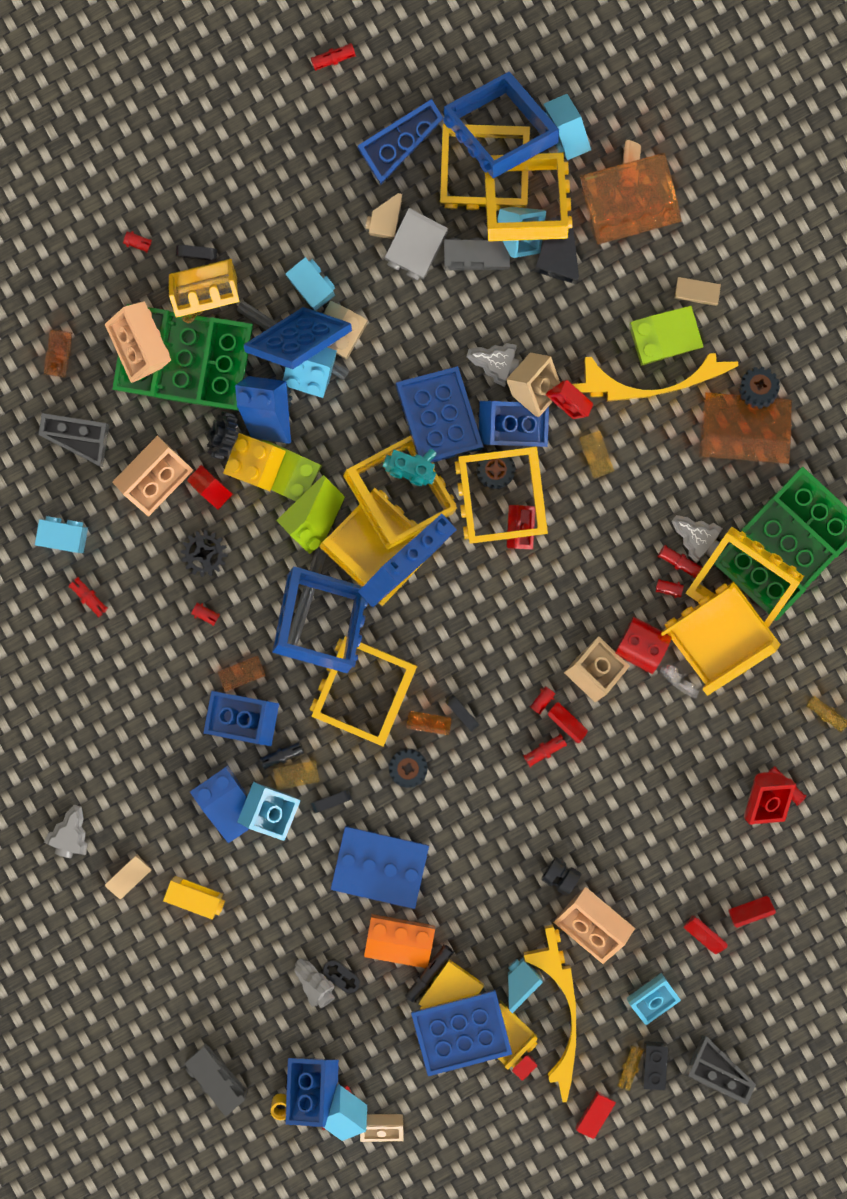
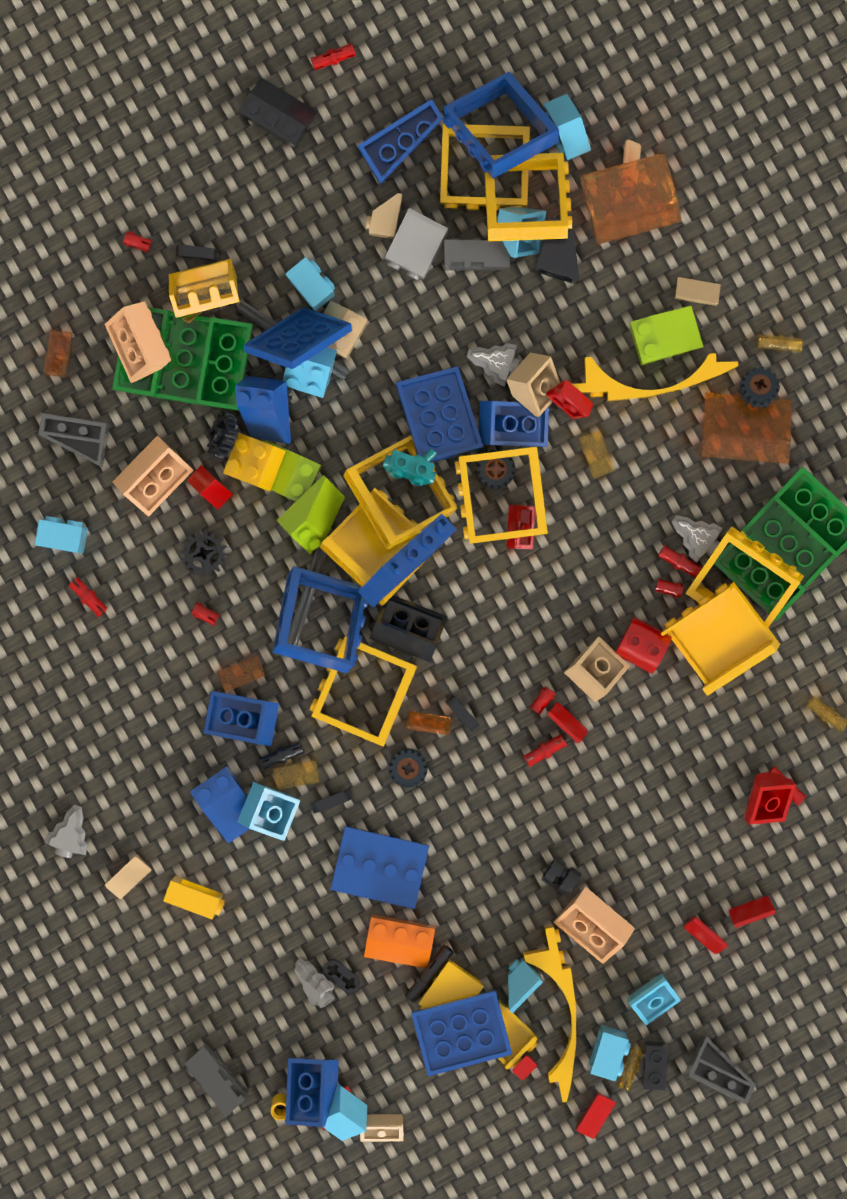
clear slope [659,664,699,699] -> none
none -> black slope [238,78,318,149]
none -> black slope [370,595,448,662]
none -> medium azure brick [588,1025,631,1082]
none -> clear yellow pin [758,334,803,353]

